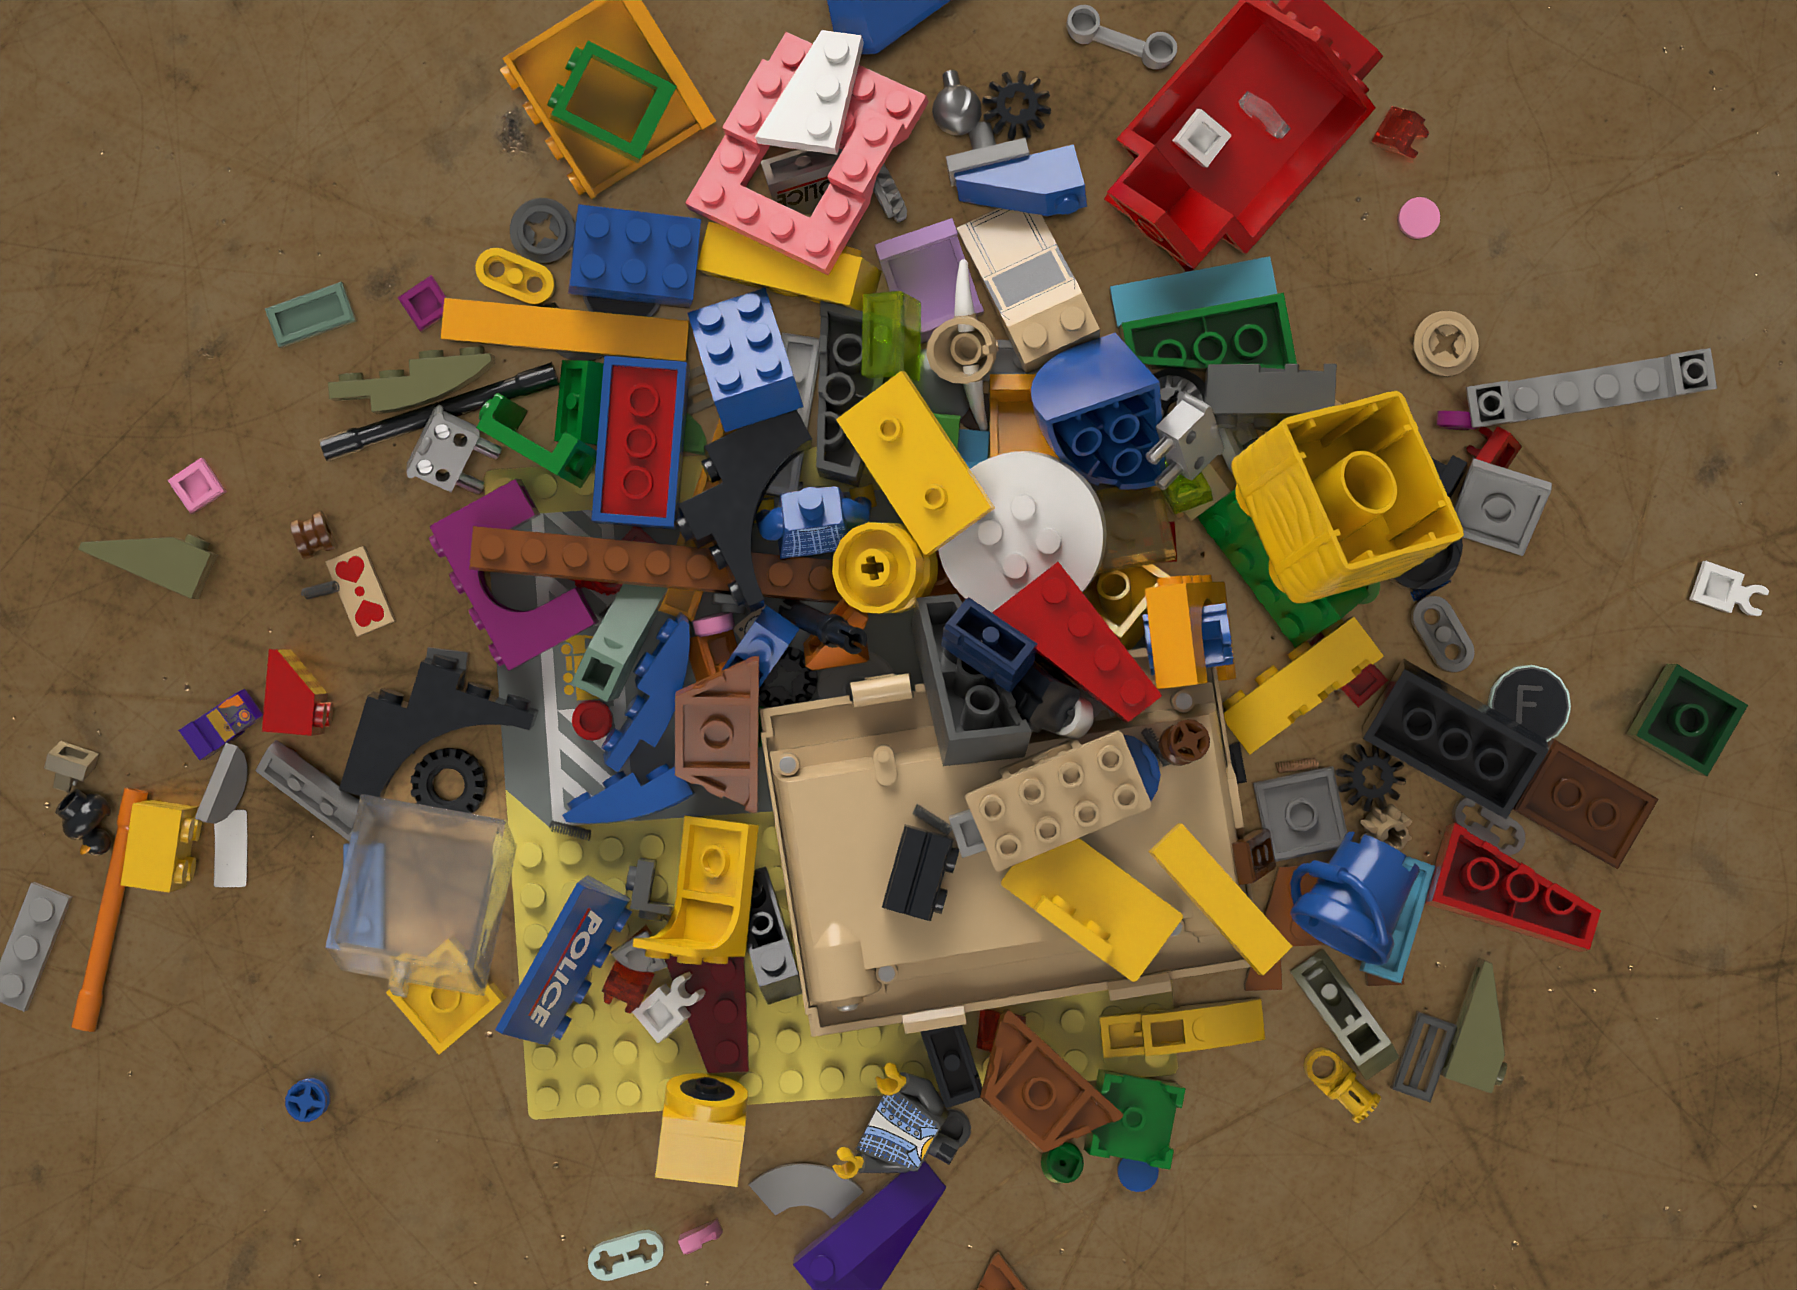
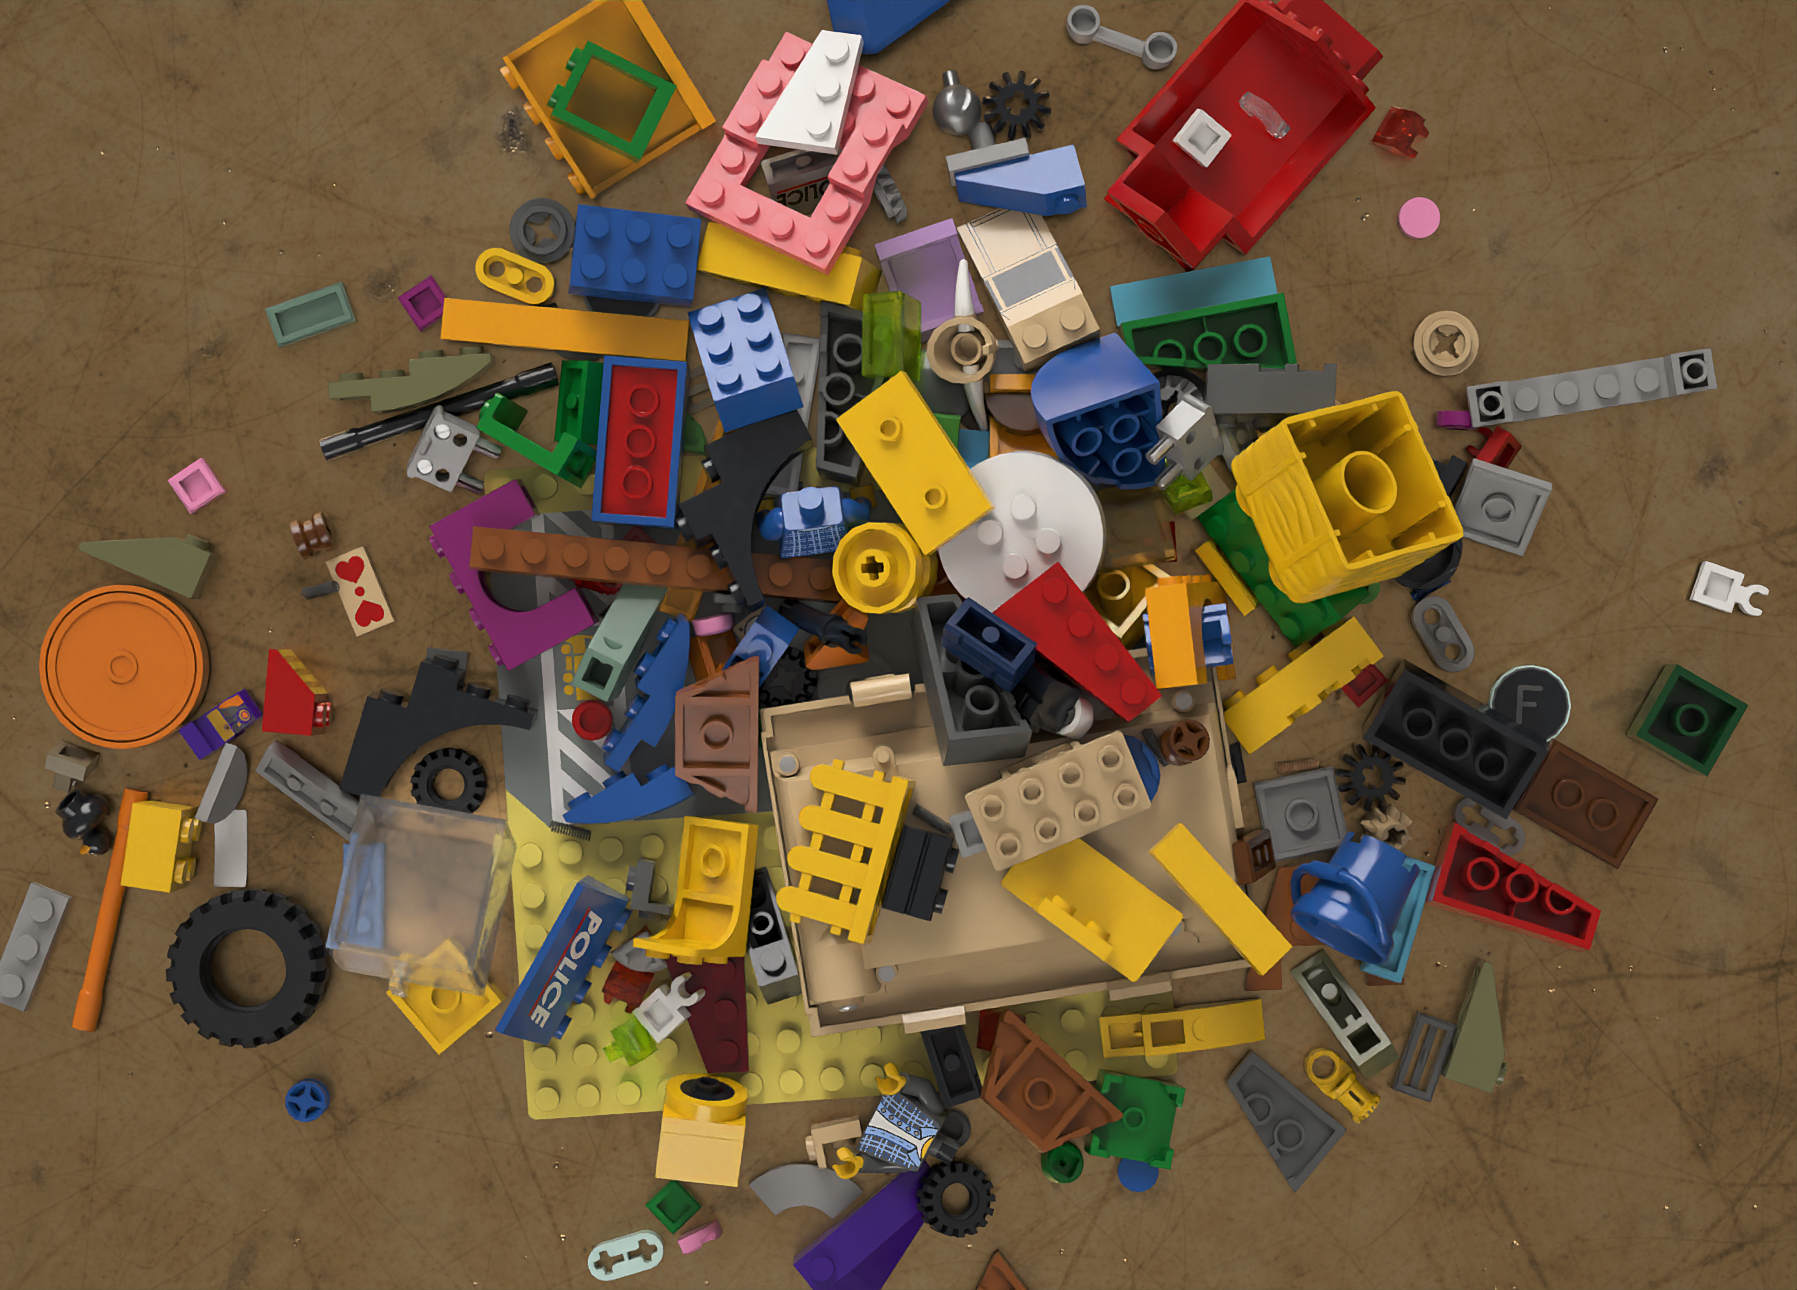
none -> orange brick [39,585,209,749]
none -> black tyre [166,888,331,1048]
none -> clear neon green tile [602,1016,658,1067]
none -> green tile [645,1180,703,1235]
none -> yellow fence [776,758,916,944]
none -> tan bracket [805,1115,863,1170]
none -> black tyre [916,1161,996,1238]
none -> reddish brown tile [984,393,1042,436]
none -> yellow tile [1195,537,1260,616]
none -> dark grey wing [1225,1050,1347,1192]

